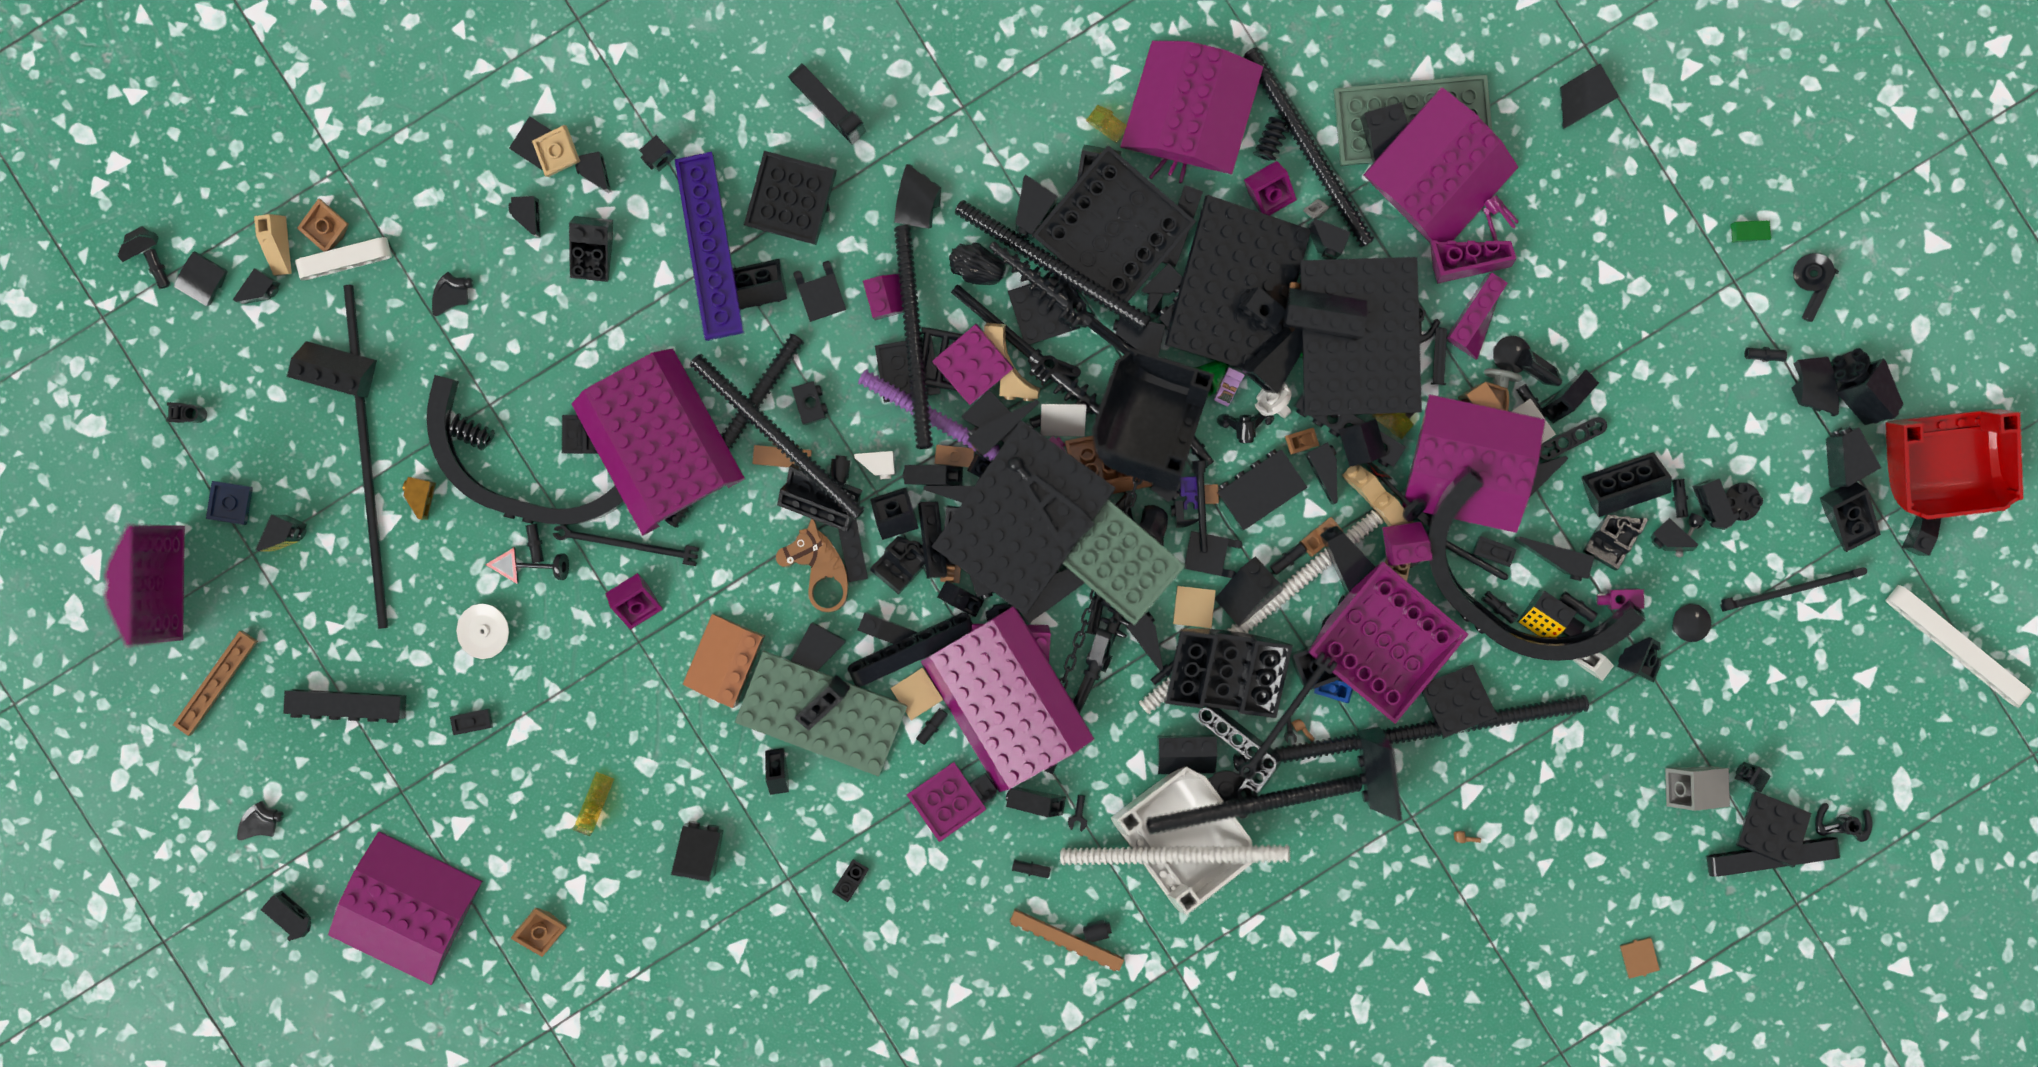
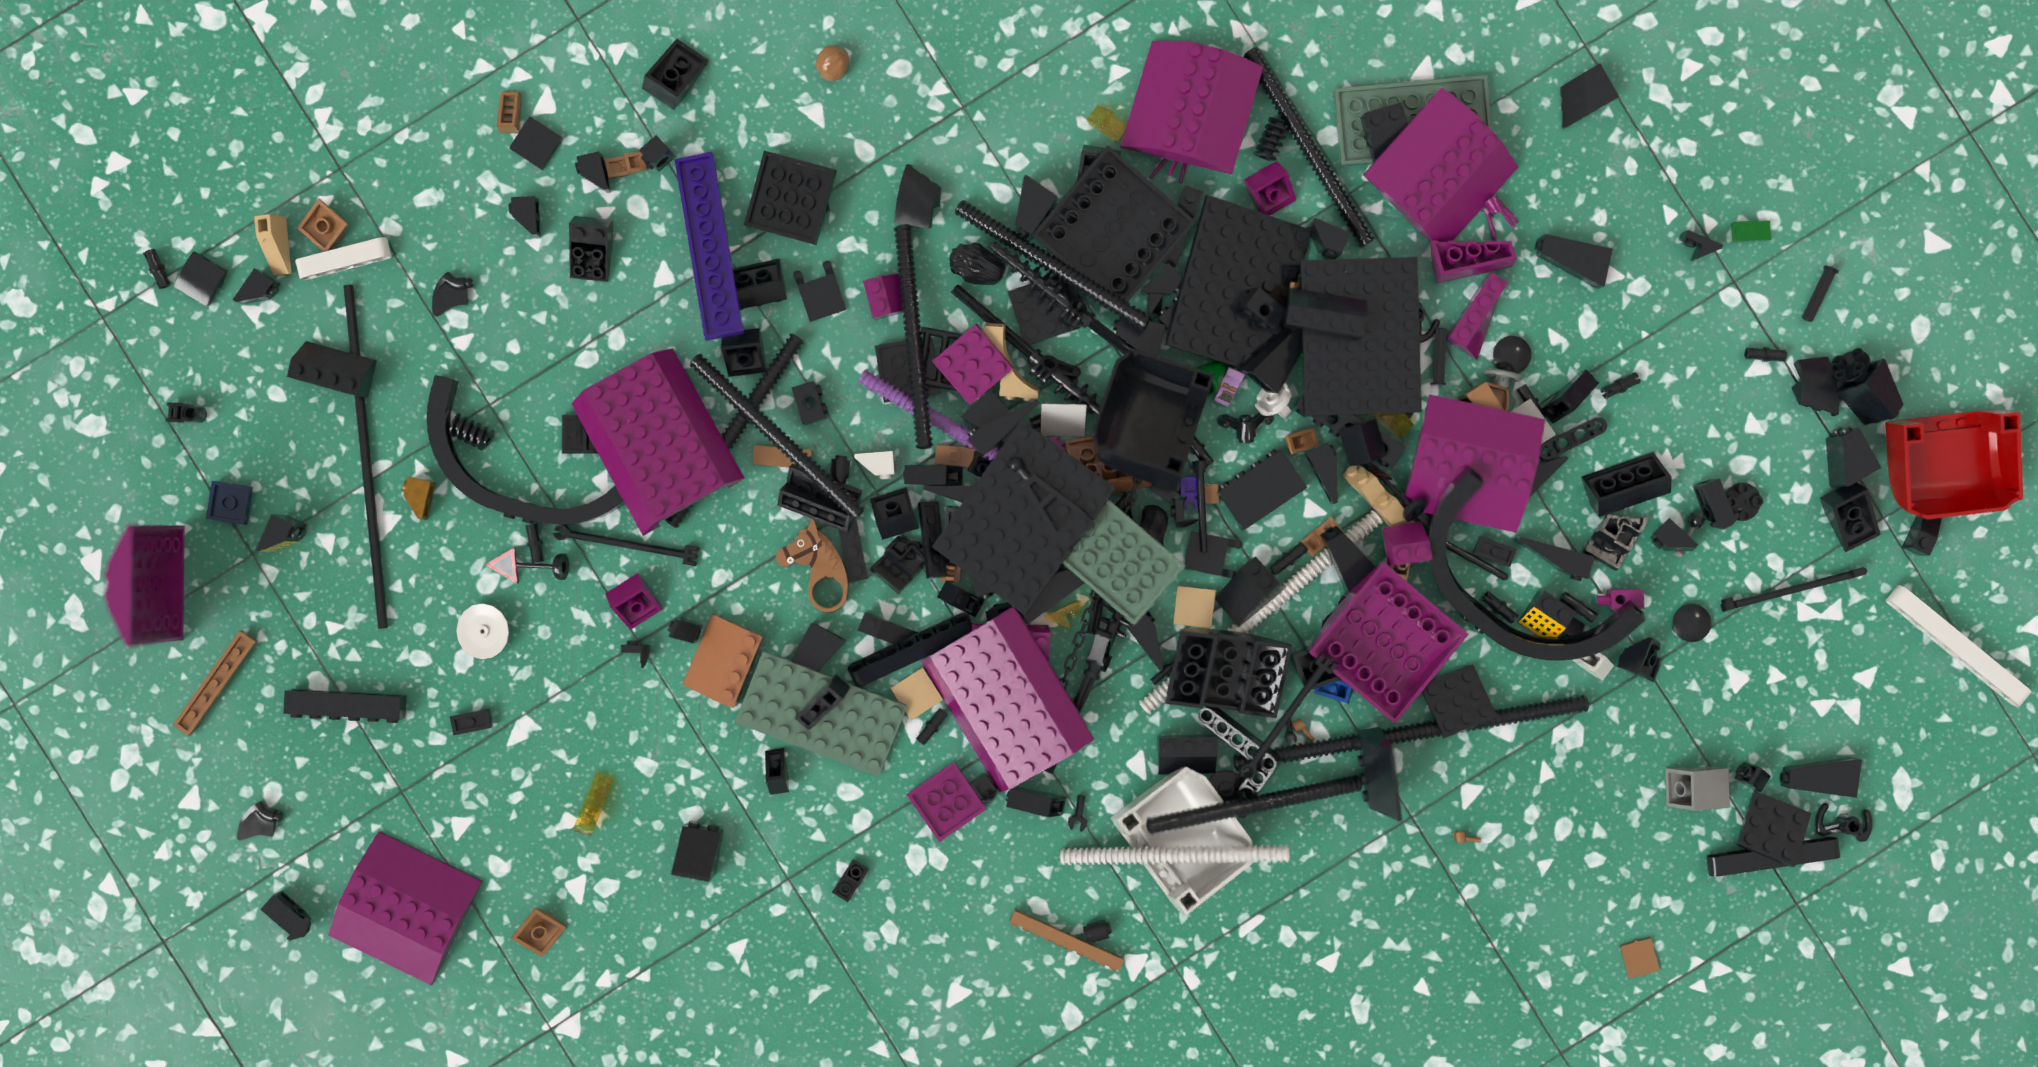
black slope [118,226,159,262] -> none
tan tile [532,125,580,177] -> none
black beam [788,63,866,145] -> none
black axle [1012,859,1051,878] -> none
light grey slope [1303,199,1329,219] -> none
black tile [1516,348,1562,386] -> none
black pin [1672,479,1689,518] -> none
black dish [1793,253,1835,291] -> none
none -> medium nougat slope [497,92,521,134]
none -> medium nougat slope [604,151,647,179]
none -> black plate [621,640,650,668]
none -> black slope [642,39,709,110]
none -> black slope [668,617,703,644]
none -> black slope [721,328,766,377]
none -> medium nougat hair [815,45,849,81]
none -> clear yellow slope [1045,600,1083,629]
none -> black slope [1535,234,1613,289]
none -> black pin [1600,372,1641,399]
none -> black slope [1679,230,1723,261]
none -> black slope [1779,757,1862,798]

